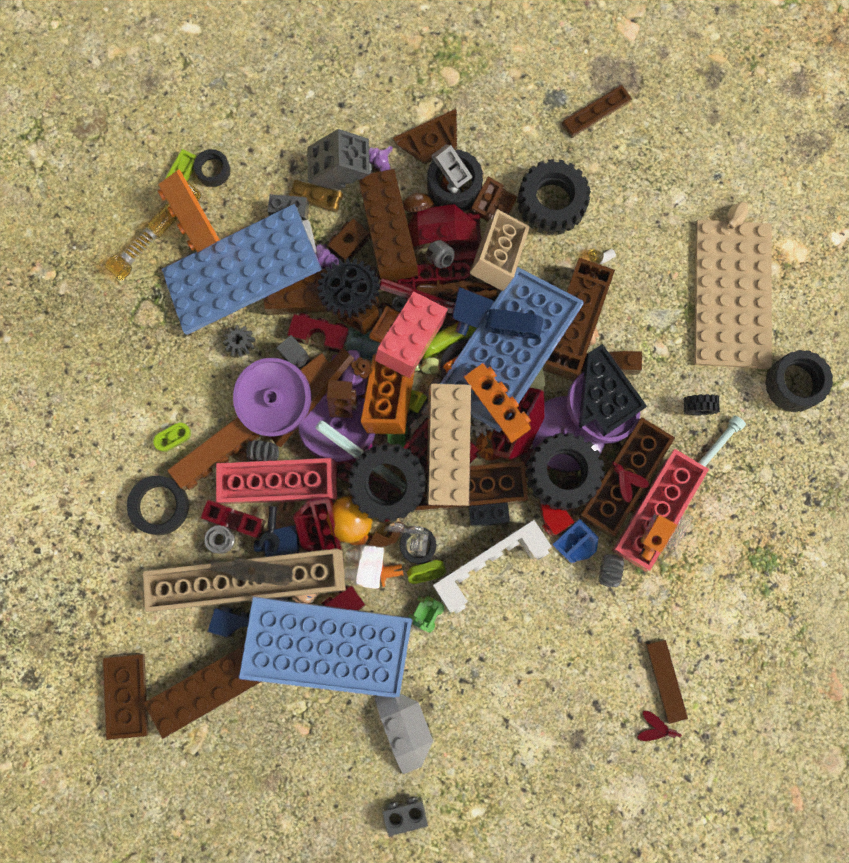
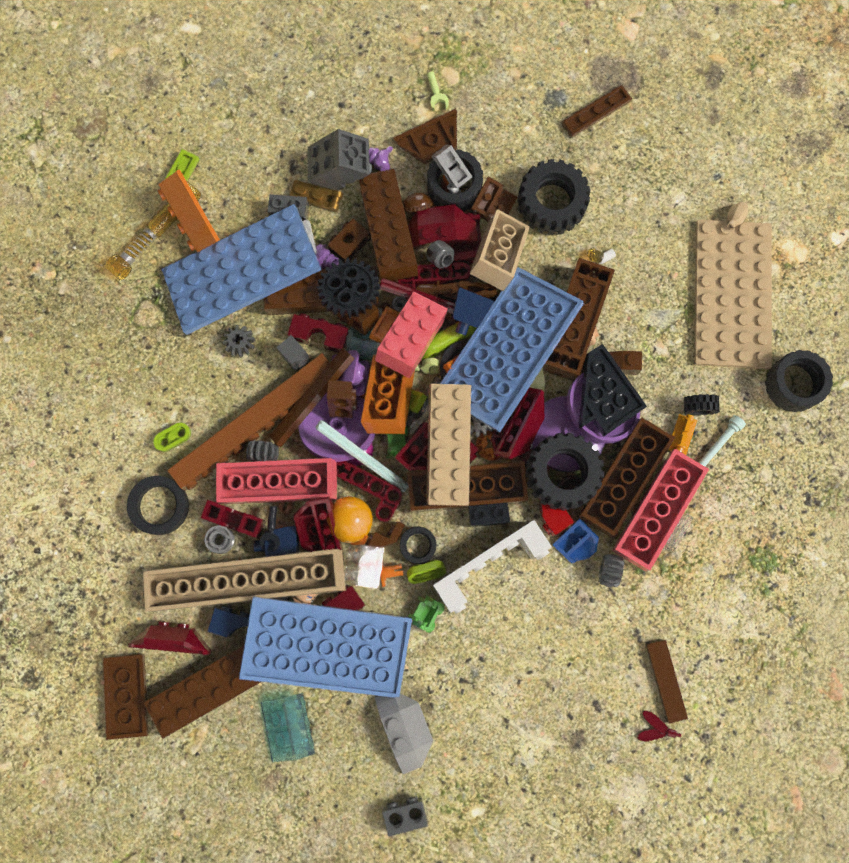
black tyre [194,149,231,187] -> none
clear smoke piece [210,559,293,586] -> none
medium lavender dish [233,358,311,436] -> none
black tyre [348,443,426,522] -> none
reddish brown plant [351,357,373,379] -> none
clear bracket [384,523,429,557] -> none
orange brick [464,363,531,443] -> none
dark blue beam [485,309,544,339] -> none
dark red piece [612,461,649,502] -> none
orange torso [639,513,677,561] -> none
none -> dark red wedge [128,621,212,655]
none -> clear light blue slope [260,693,315,762]
none -> yellowish green piece [427,72,449,112]
none -> light orange hinge [668,414,697,455]

